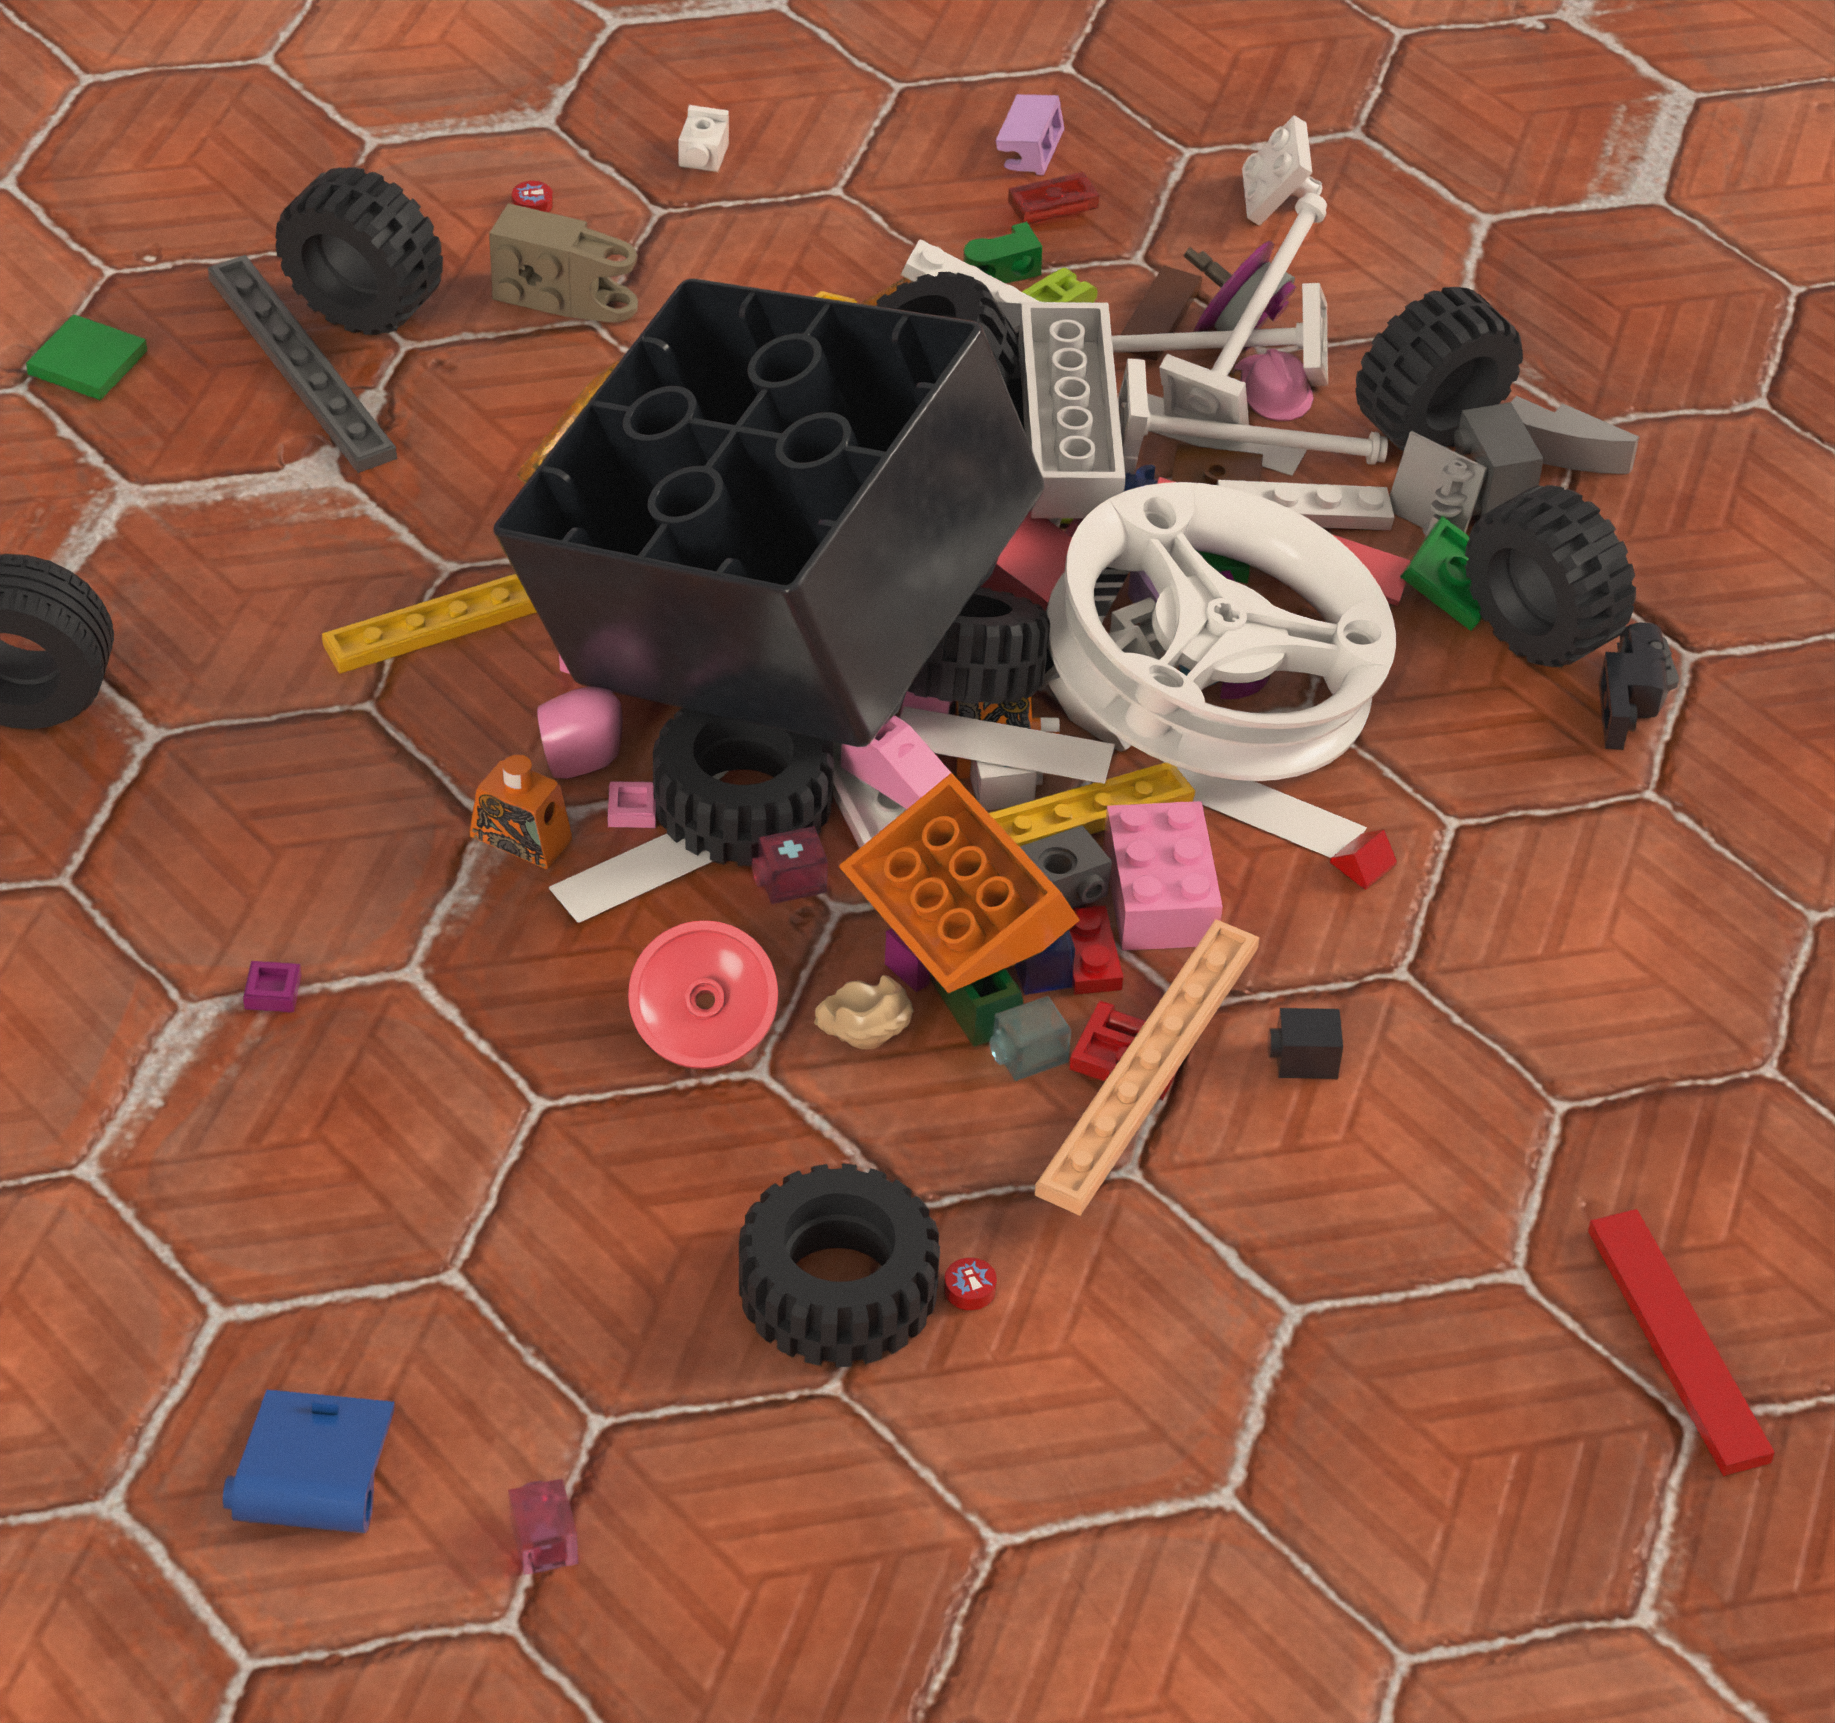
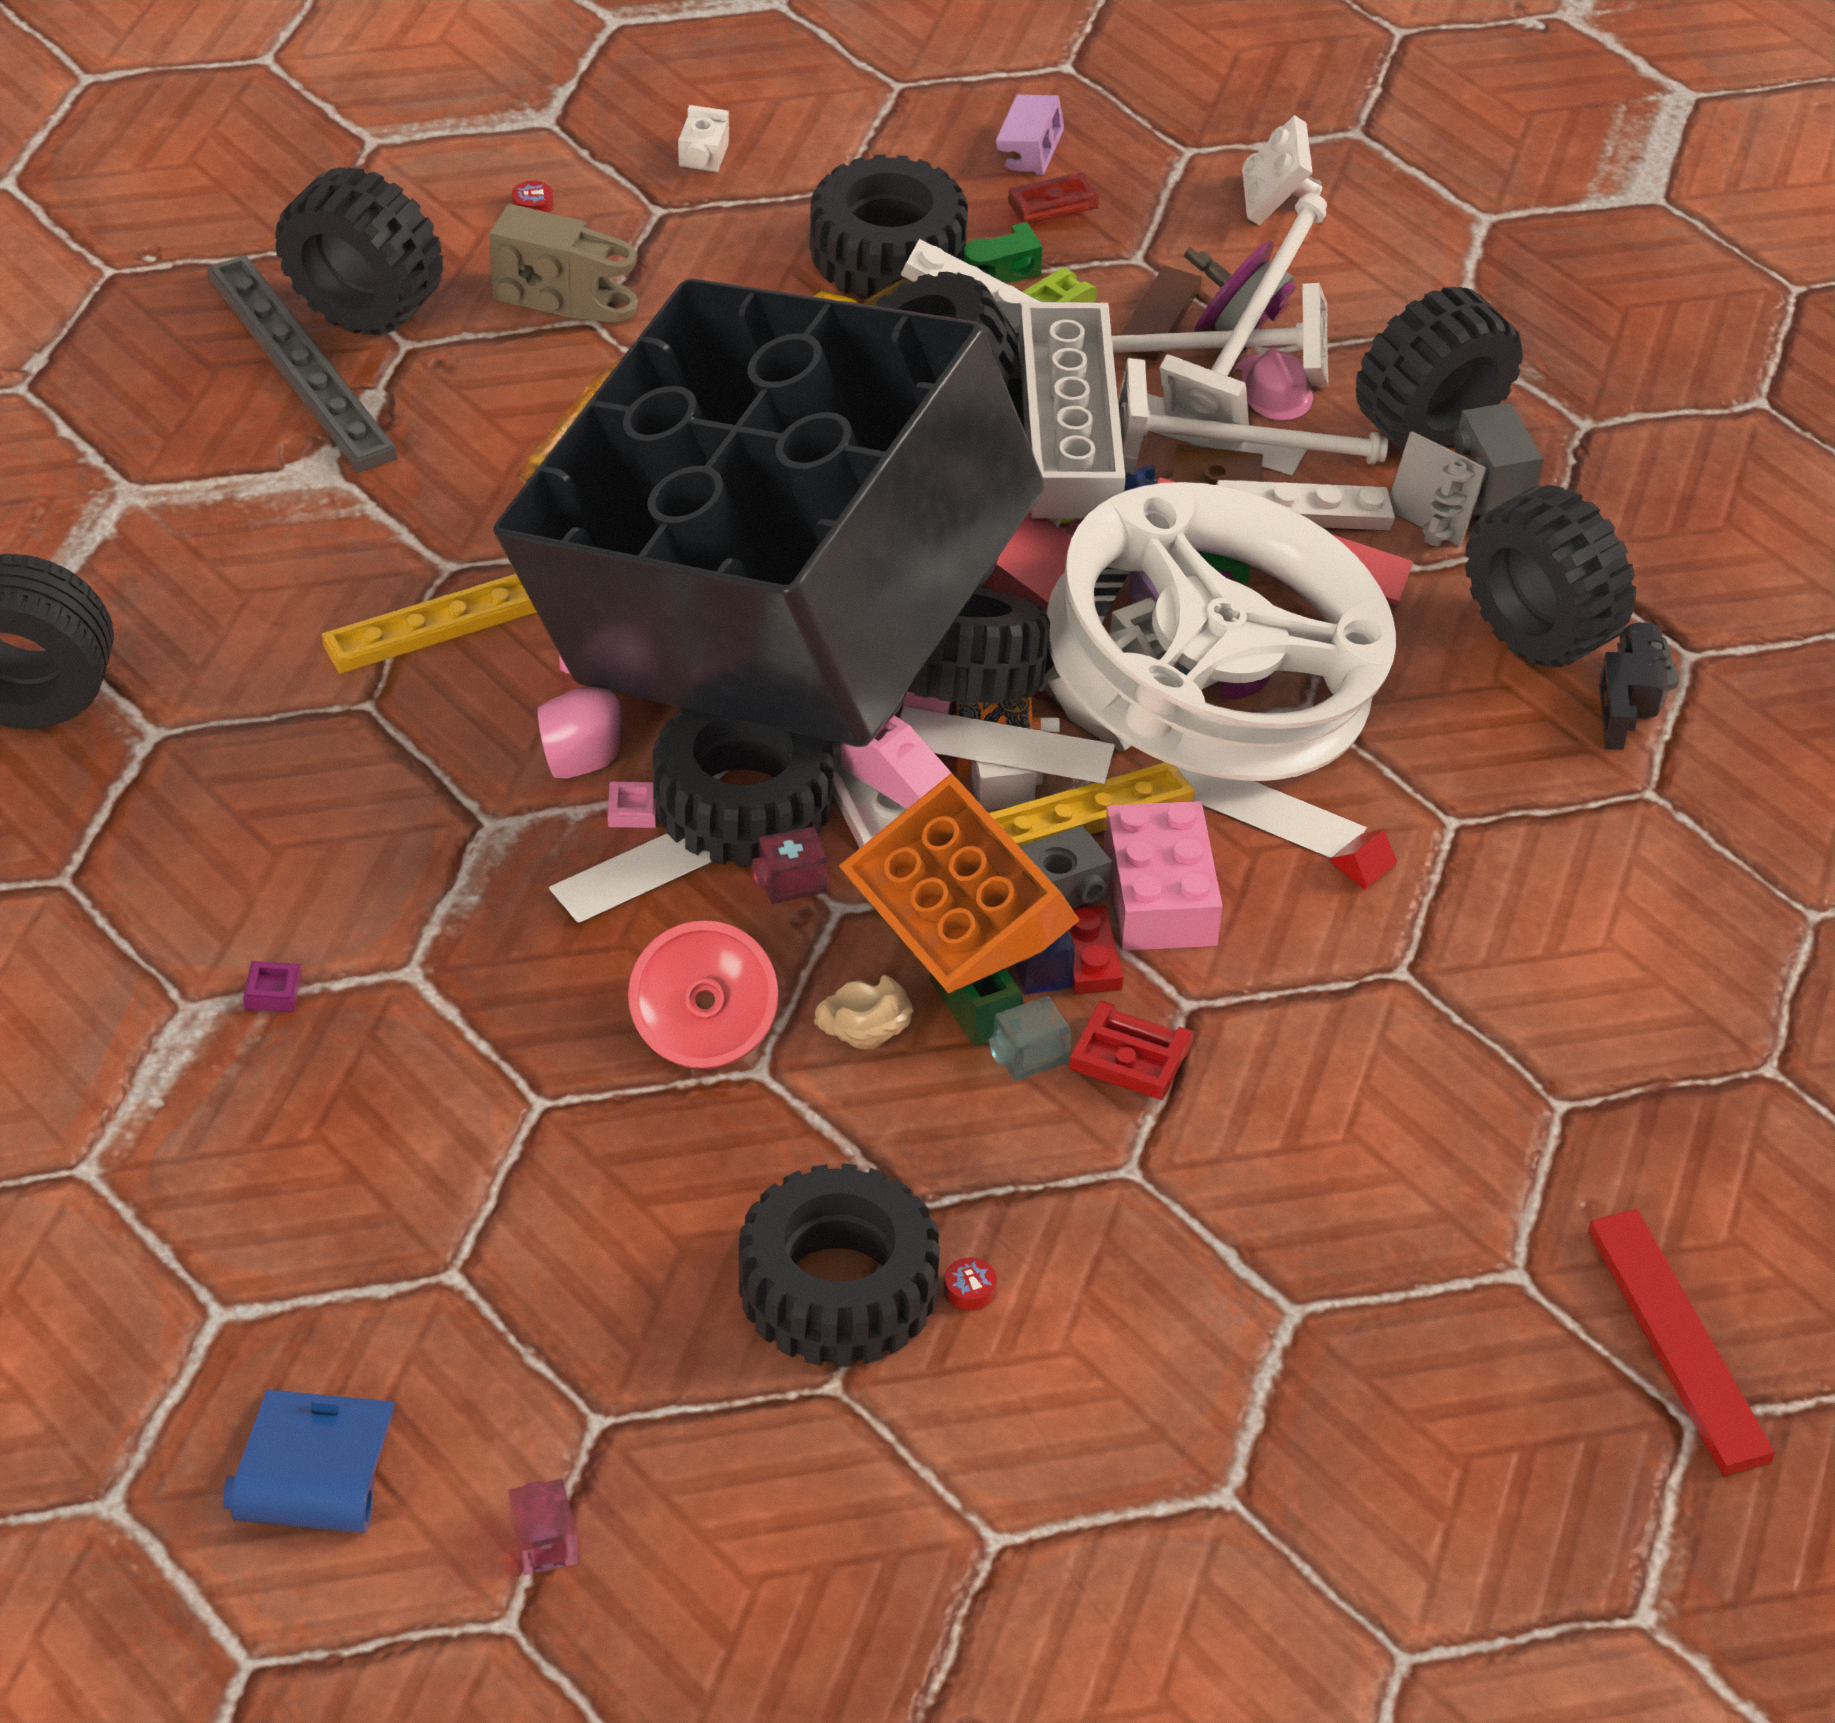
green tile [26,314,148,400] -> none
orange torso [470,754,572,869] -> none
magenta tile [885,928,930,992] -> none
light nougat tile [1035,919,1259,1216] -> none
black brick [1268,1008,1343,1079] -> none
green tile [1400,516,1482,631] -> none
light grey slope [1511,396,1639,474] -> none
none -> black tyre [810,154,968,300]

